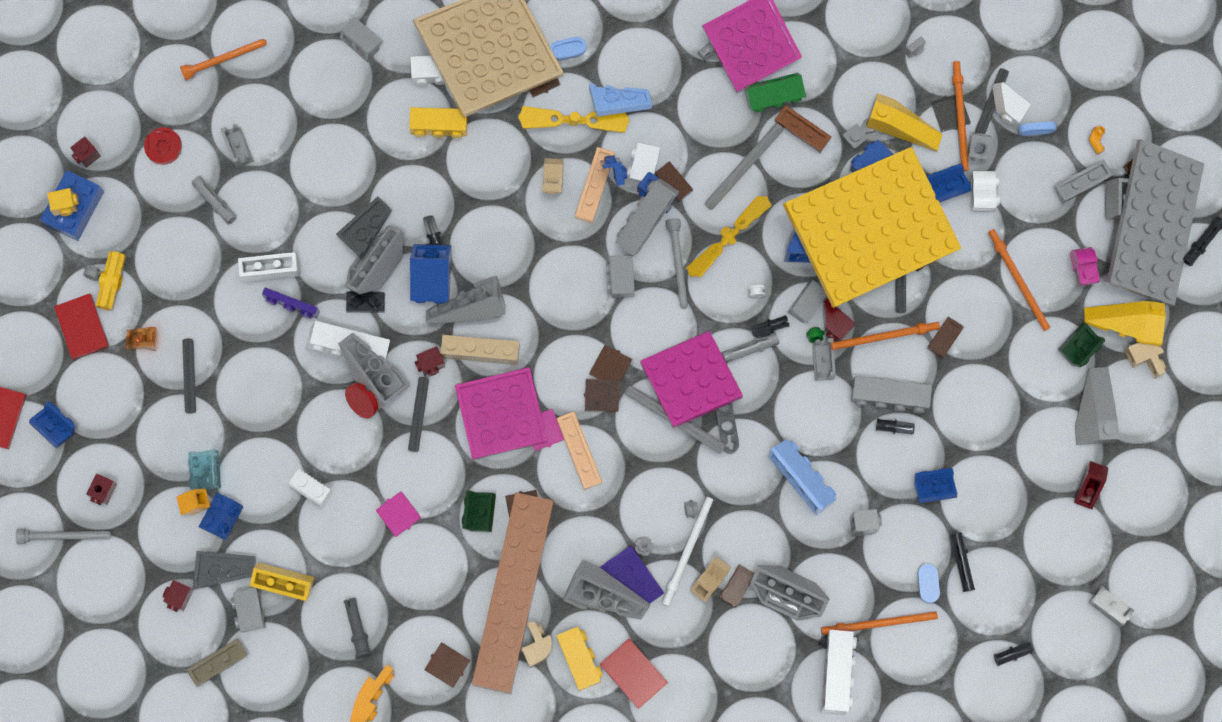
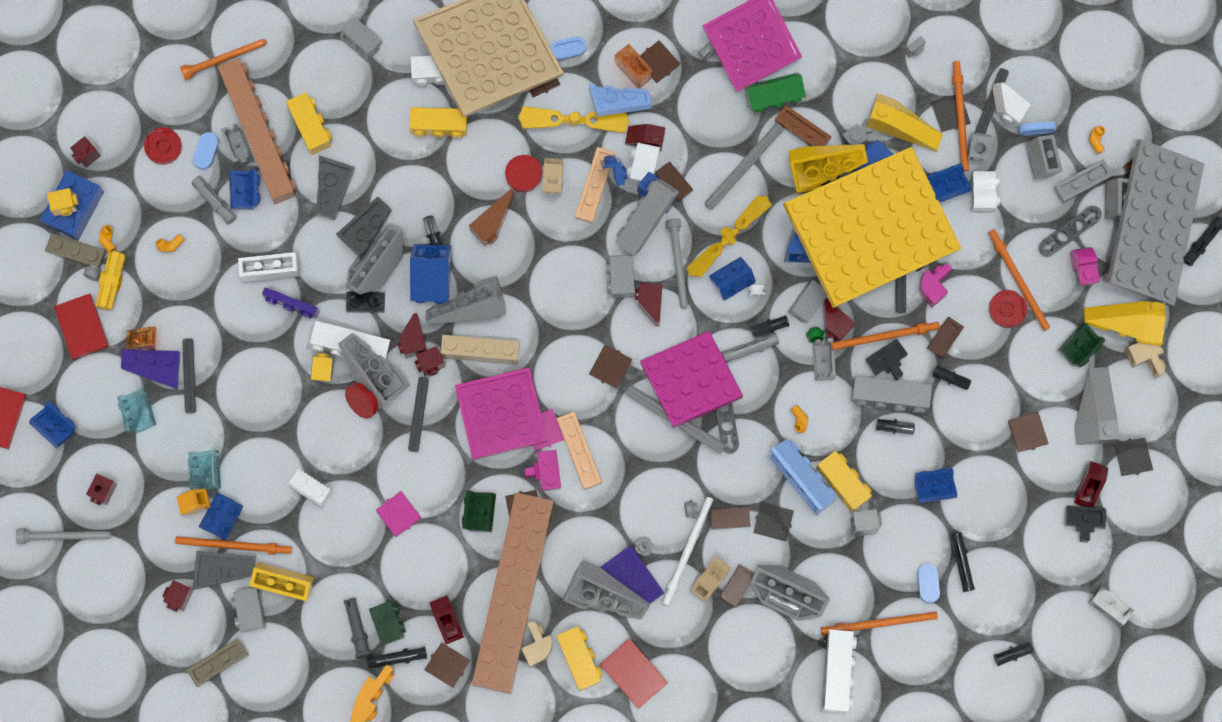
reddish brown piece [583,379,621,412] -> none
none -> dark tan plate [45,233,106,269]
none -> light orange arm [99,225,117,253]
none -> clear light blue bracket [117,389,156,433]
none -> dark purple wing [121,349,181,390]
none -> light orange arm [155,234,185,252]
none -> orange bar [175,536,292,555]
none -> light blue tile [193,132,219,170]
none -> nougat brick [217,58,297,204]
none -> blue bracket [229,169,260,210]
none -> yellow brick [286,92,332,156]
none -> yellow brick [310,353,332,381]
none -> dark grey wing [316,155,355,221]
none -> black pin [367,646,427,669]
none -> dark green bracket [369,600,406,646]
none -> dark red slope [397,313,427,359]
none -> dark red slope [429,595,464,644]
none -> dark orange slope [469,189,514,246]
none -> red tile [505,155,543,193]
none -> dark pink hinge [525,450,561,491]
none -> clear orange brick [614,44,653,89]
none -> dark red slope [625,124,666,152]
none -> dark red slope [635,283,663,326]
none -> reddish brown piece [636,40,680,83]
none -> blue bracket [709,257,756,301]
none -> reddish brown tile [710,507,751,530]
none -> clear smoke piece [753,502,794,542]
none -> yellow wedge [788,144,868,193]
none -> light orange arm [790,405,808,433]
none -> yellow brick [816,451,872,513]
none -> black hinge [865,339,908,381]
none -> dark pink brick [919,263,952,308]
none -> black axle [932,365,971,390]
none -> red tile [988,290,1027,328]
none -> reddish brown piece [1008,412,1049,453]
none -> light grey brick [1026,135,1063,179]
none -> dark grey beam [1039,206,1102,257]
none -> black hinge [1065,505,1106,543]
none -> clear smoke piece [1114,438,1153,477]

